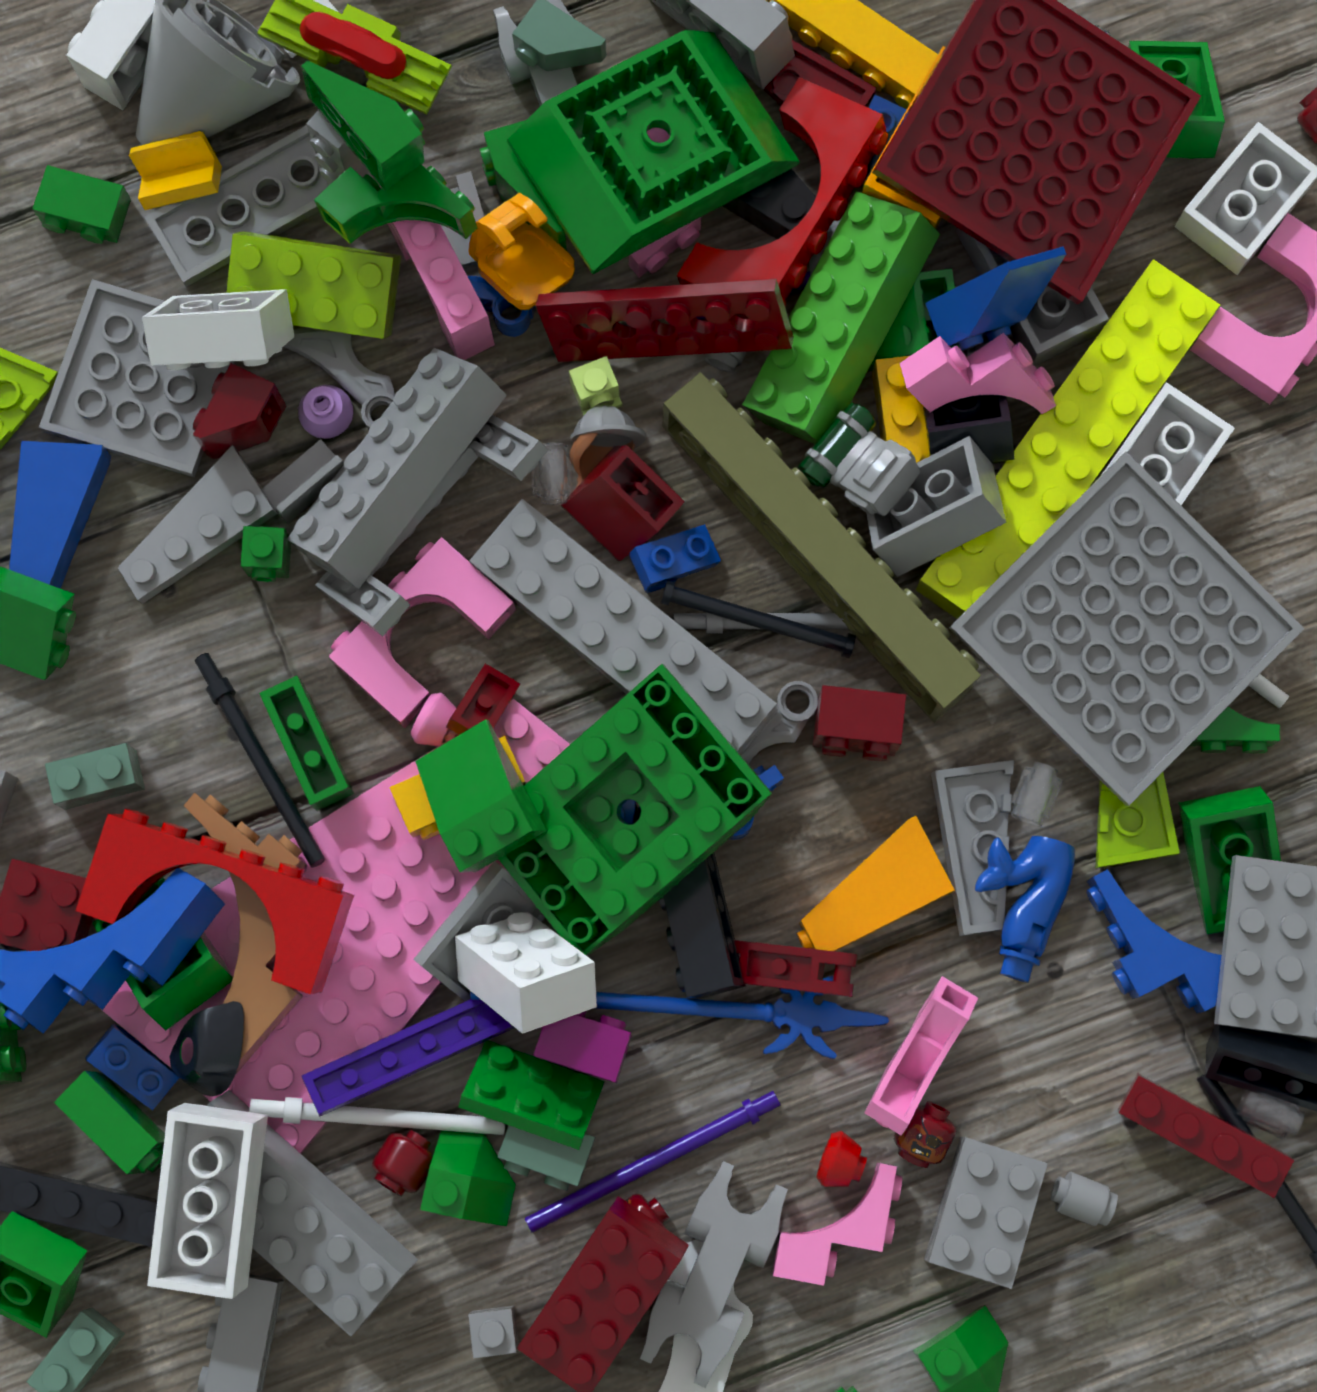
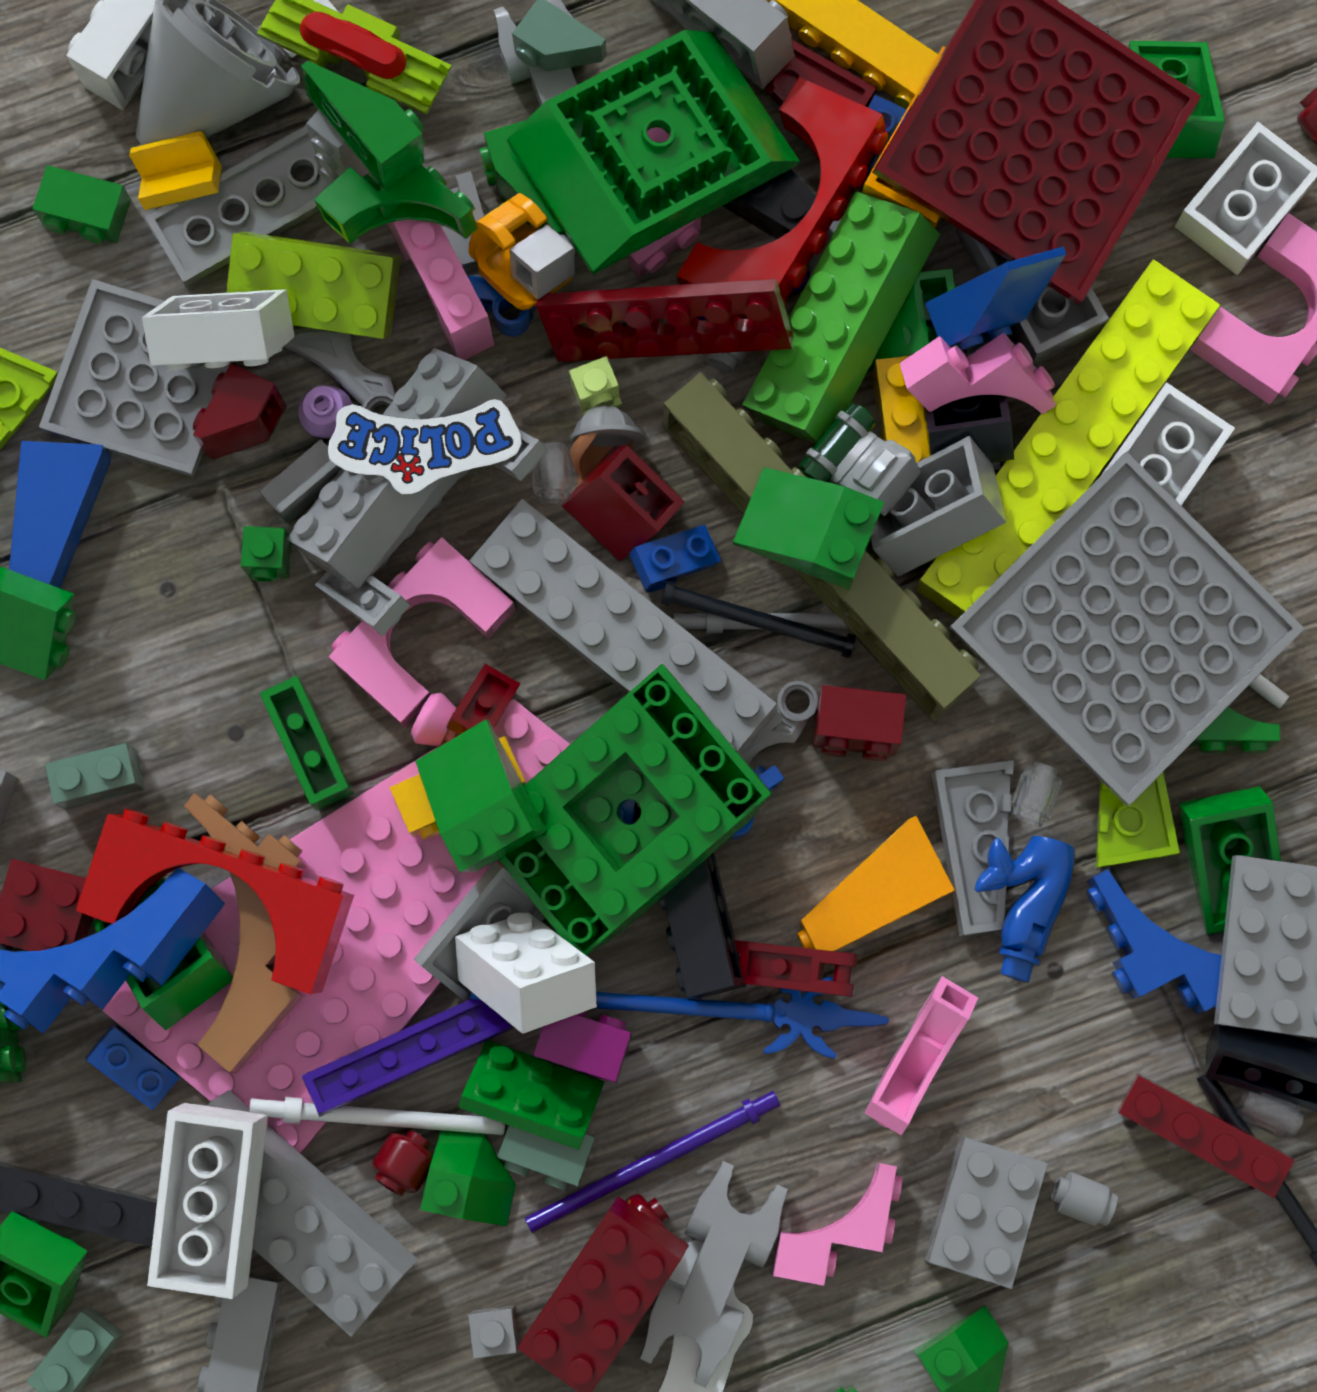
green brick [54,1071,165,1175] -> none
light grey wing [118,445,278,604] -> none
black piece [169,1001,244,1097] -> none
black bar [195,653,326,868] -> none
red cone [816,1131,867,1187] -> none
dark red head [894,1101,957,1168] -> none
none -> sticker [328,399,521,494]
none -> light grey brick [510,224,575,299]
none -> green slope [733,467,884,590]

